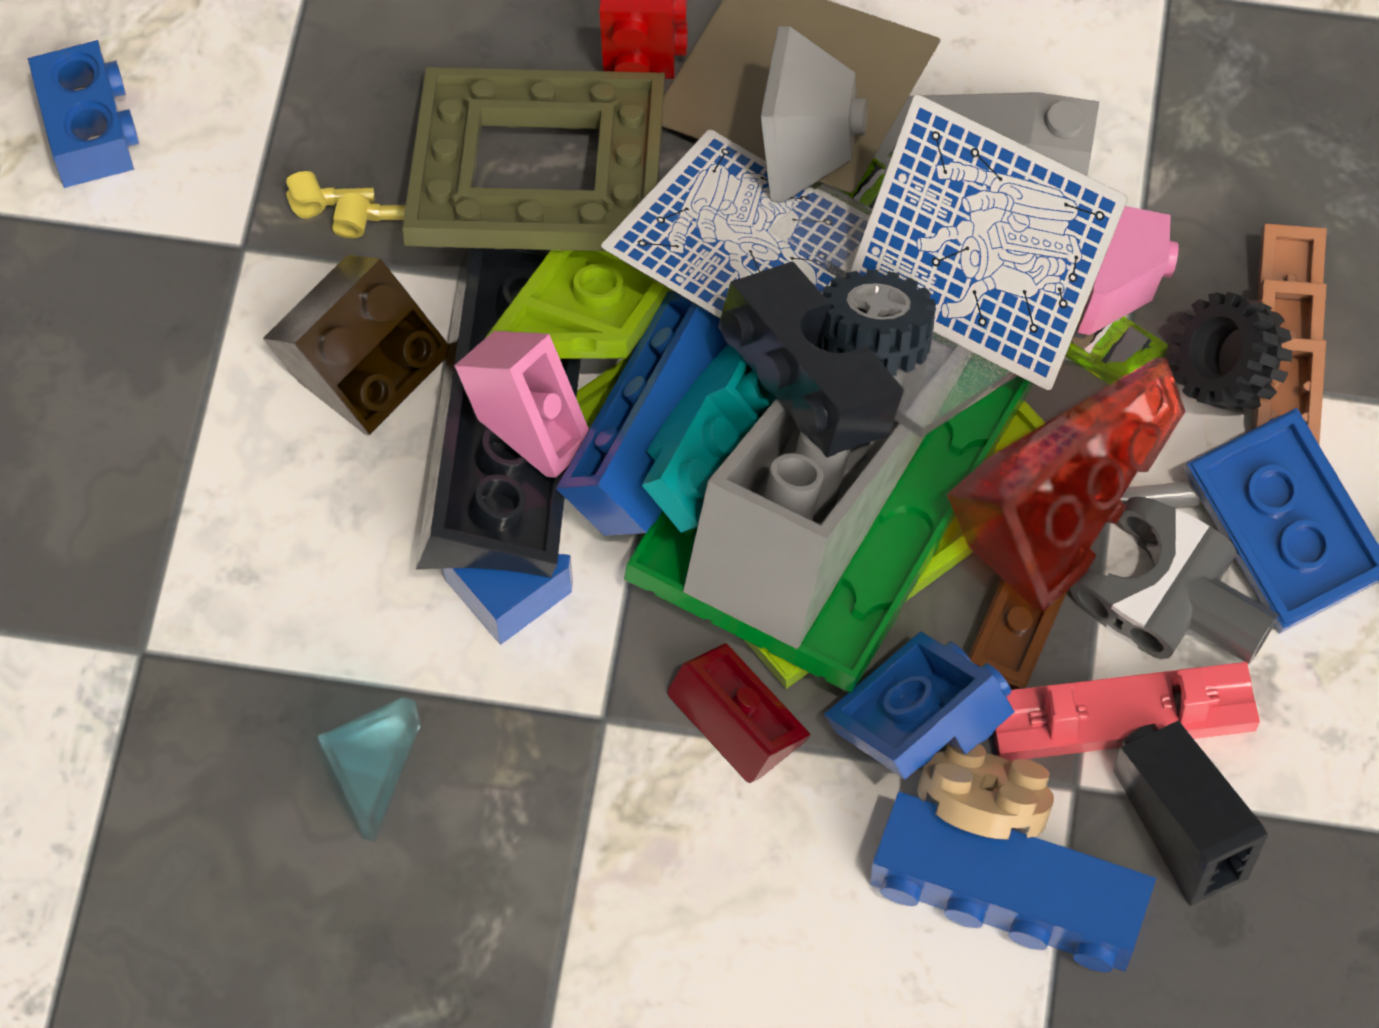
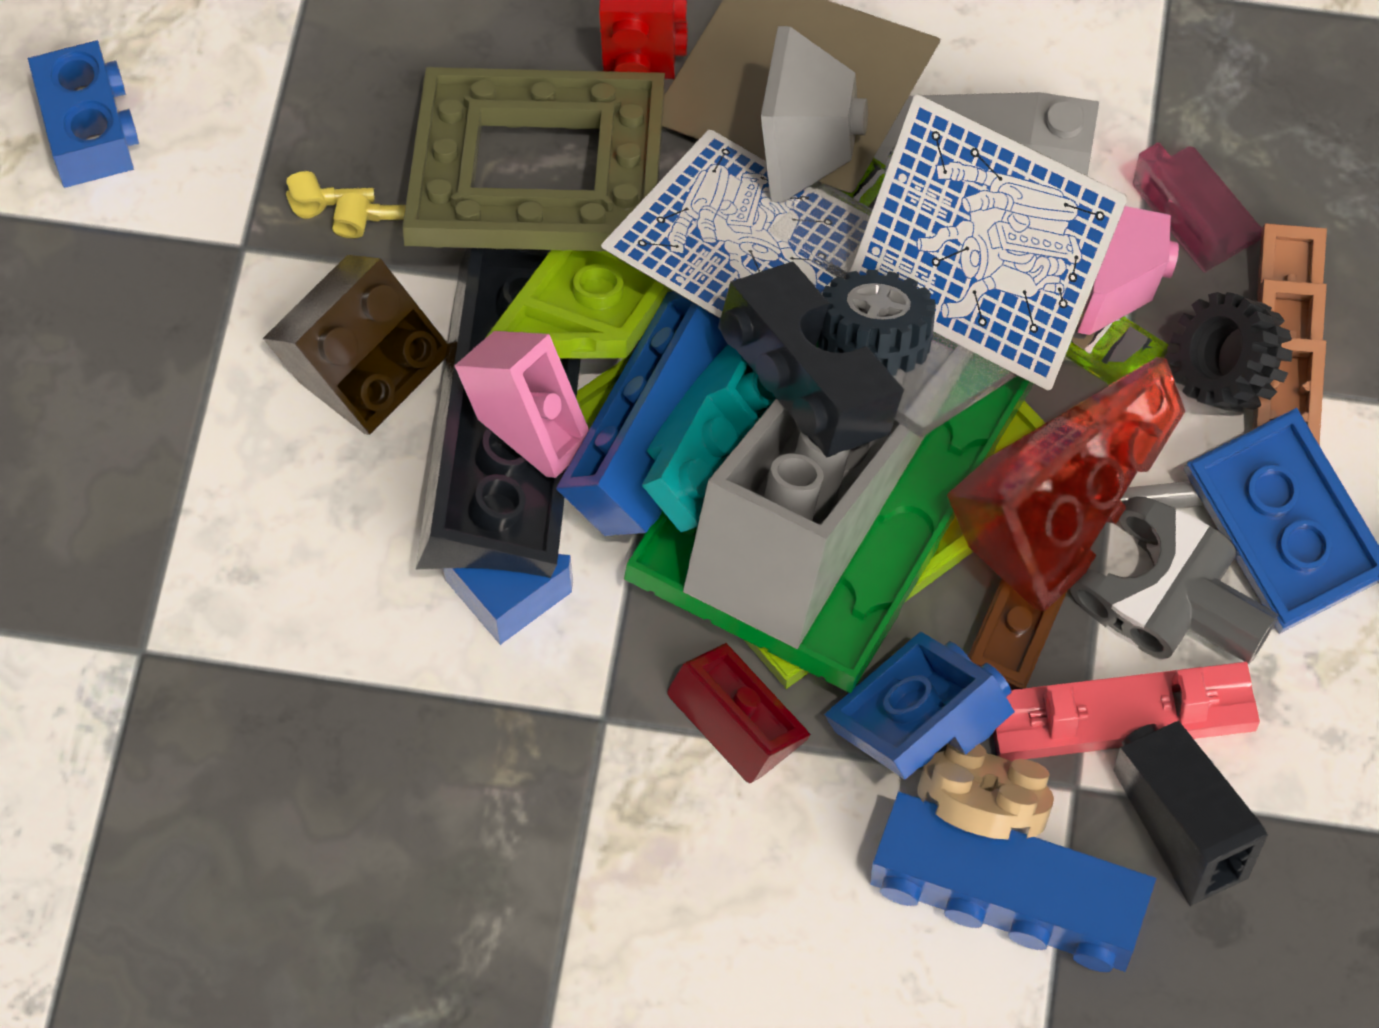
clear light blue slope [317,697,421,842] -> none
none -> clear pink panel [1132,142,1262,273]

